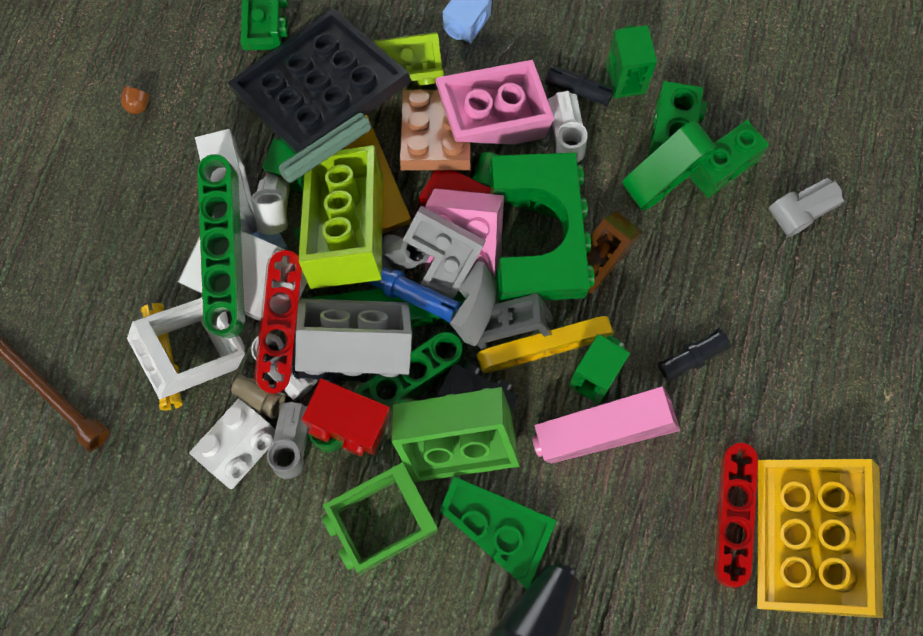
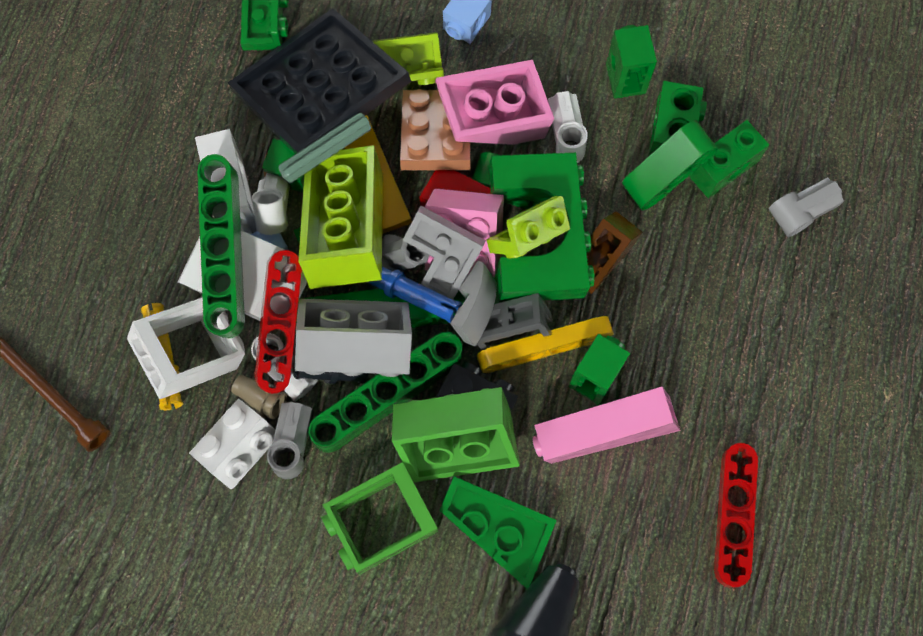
dark orange hinge [121,87,150,114] -> none
red brick [301,379,392,456] -> none
black pin [545,64,615,107] -> none
black pin [657,328,731,383] -> none
yellow slope [757,459,883,618] -> none
none -> lime bracket [486,196,570,258]

